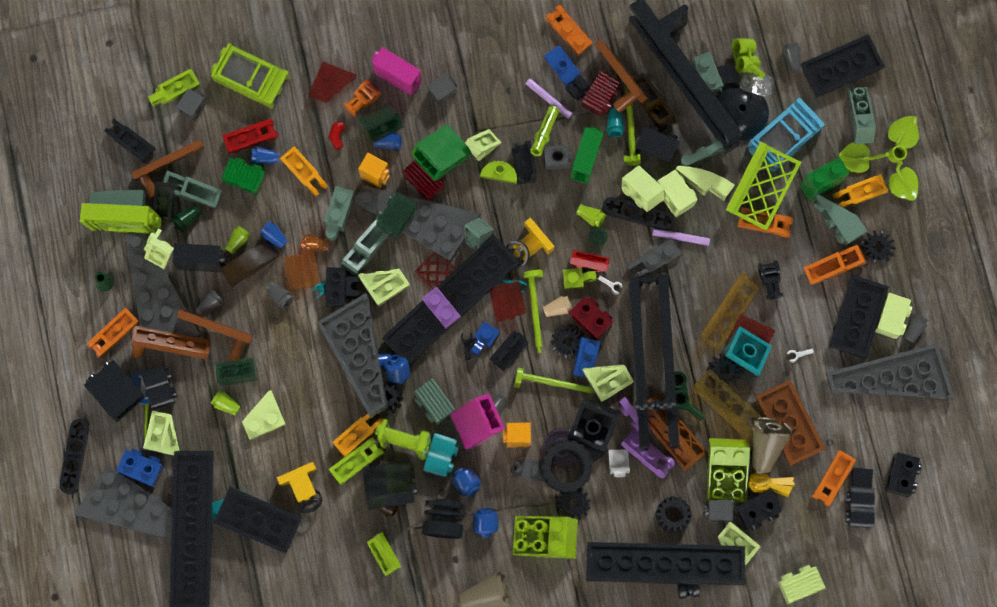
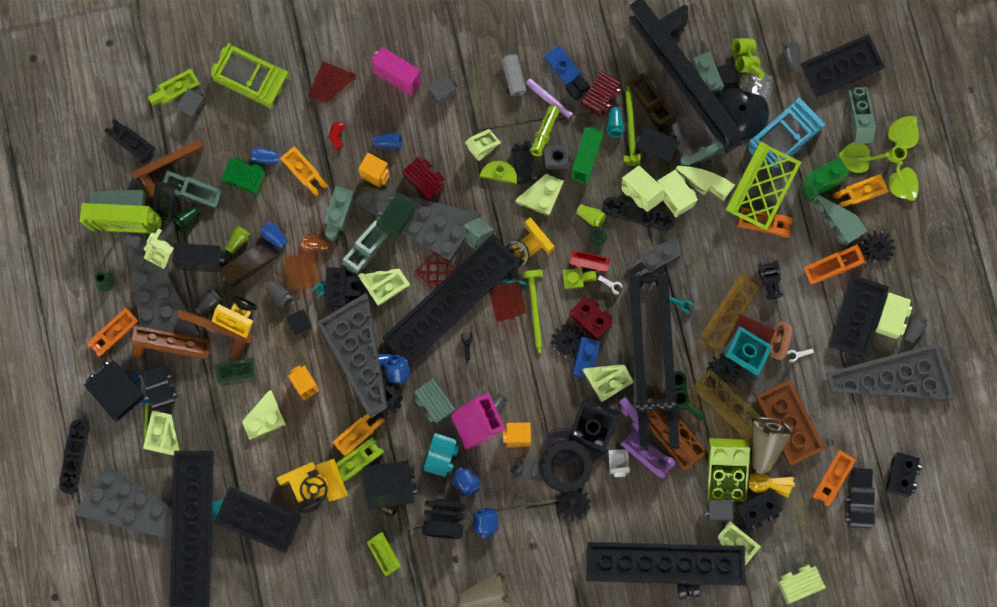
blue brick [116,448,164,488] -> none
lime cone [210,390,241,416] -> none
red plate [222,119,279,154] -> none
orange connector [343,79,382,117] -> none
clear green brick [357,102,404,144] -> none
lime fence [375,419,432,461] -> none
green brick [410,124,472,181] -> none
medium lavender plate [422,286,461,329] -> none
blue plate [471,321,500,356] -> none
black hinge [489,330,529,371] -> none
lime slope [513,516,578,559] -> none
lime piece [514,367,595,394] -> none
tan cone [543,296,572,317] -> none
orange plate [545,4,593,56] -> none
dark orange piece [595,39,648,113] -> none
lavender bar [653,228,710,246] -> none
black tyre [656,496,692,533] -> none
none -> yellow piece [212,295,258,338]
none -> black tile [286,309,312,335]
none -> light orange brick [288,365,320,401]
none -> yellow piece [300,459,348,503]
none -> light grey axle [502,55,527,96]
none -> yellowish green wing [516,174,564,216]
none -> teal hand [670,297,695,314]
none -> nougat plate [769,321,793,360]

